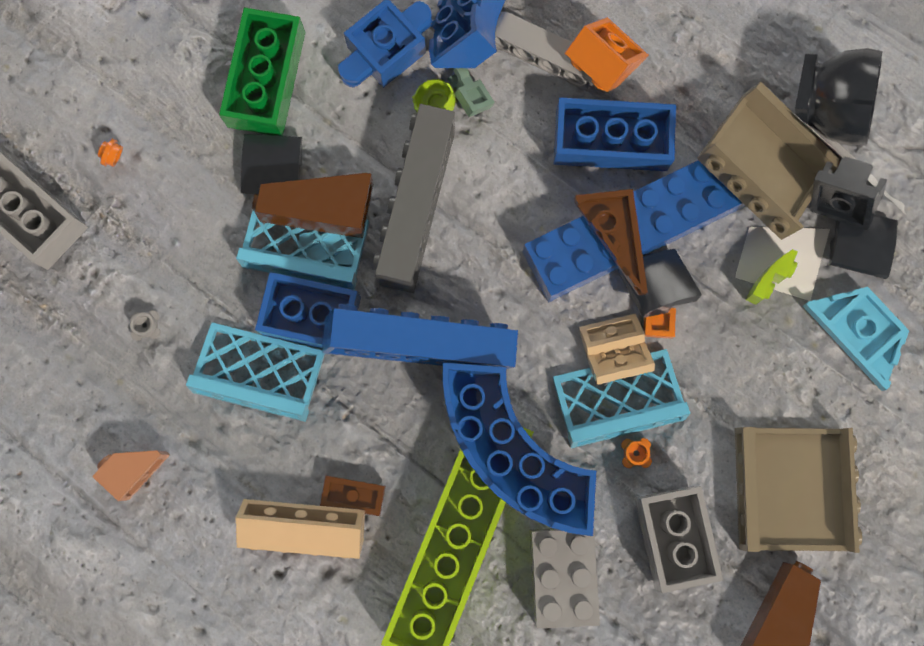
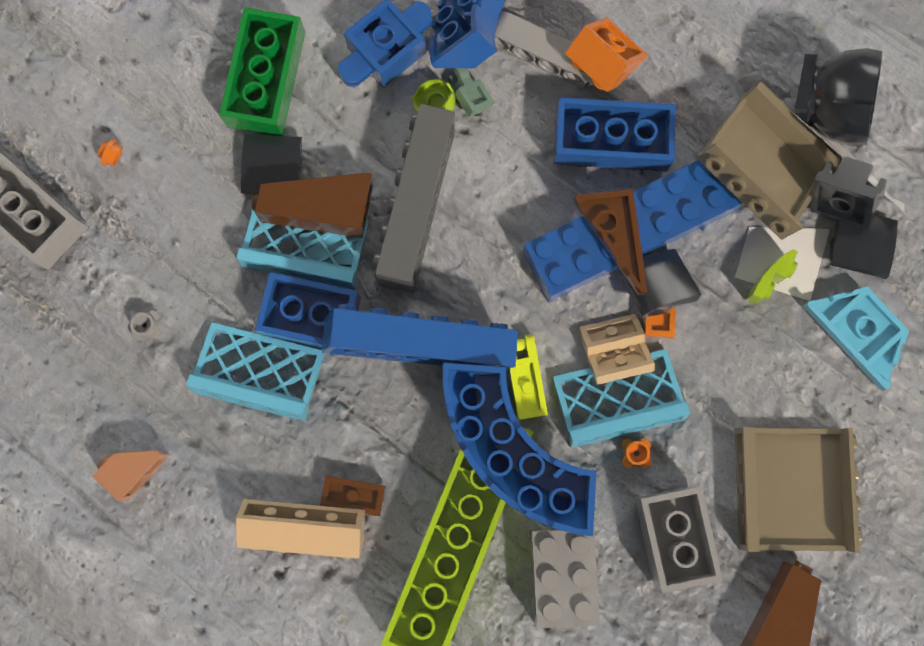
none -> neon yellow plate [509,334,548,420]

